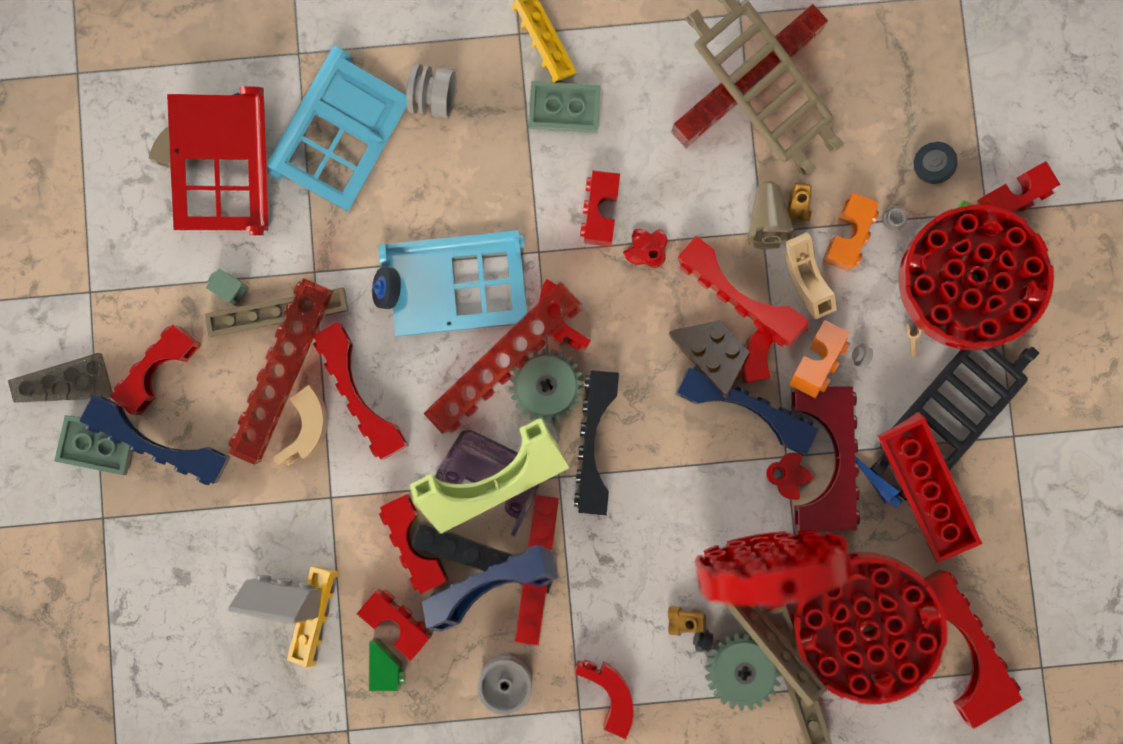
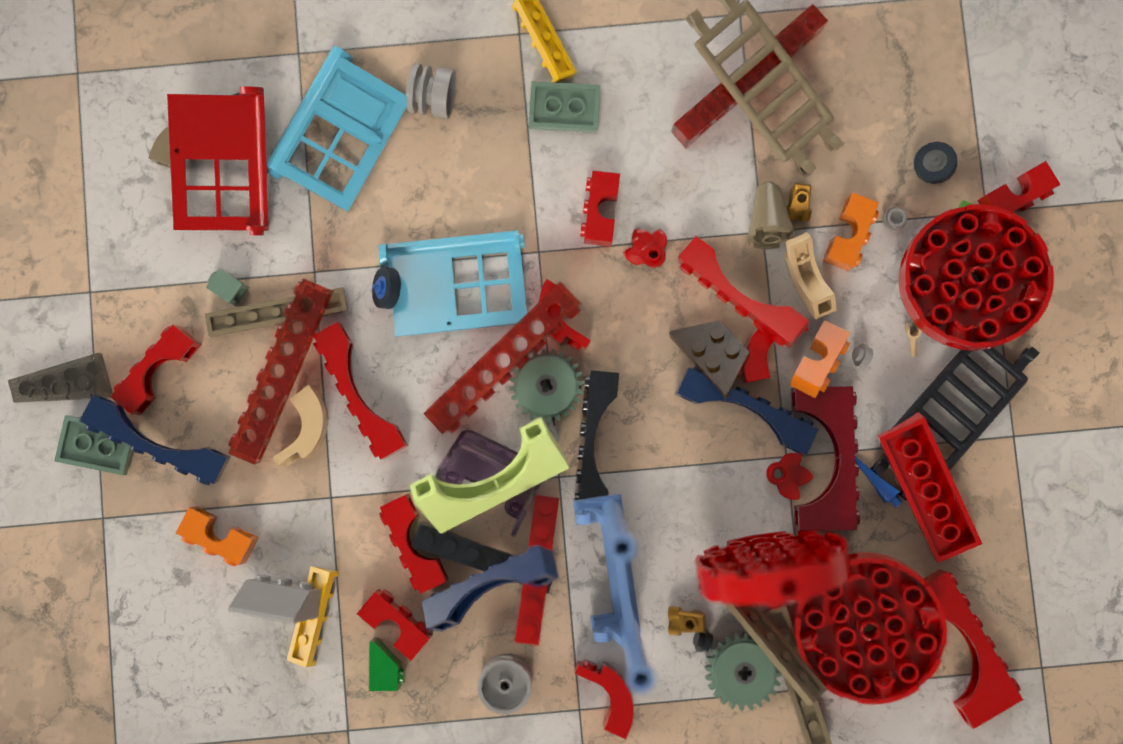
none -> orange arch [176,506,259,567]
none -> medium blue arch [573,494,655,693]

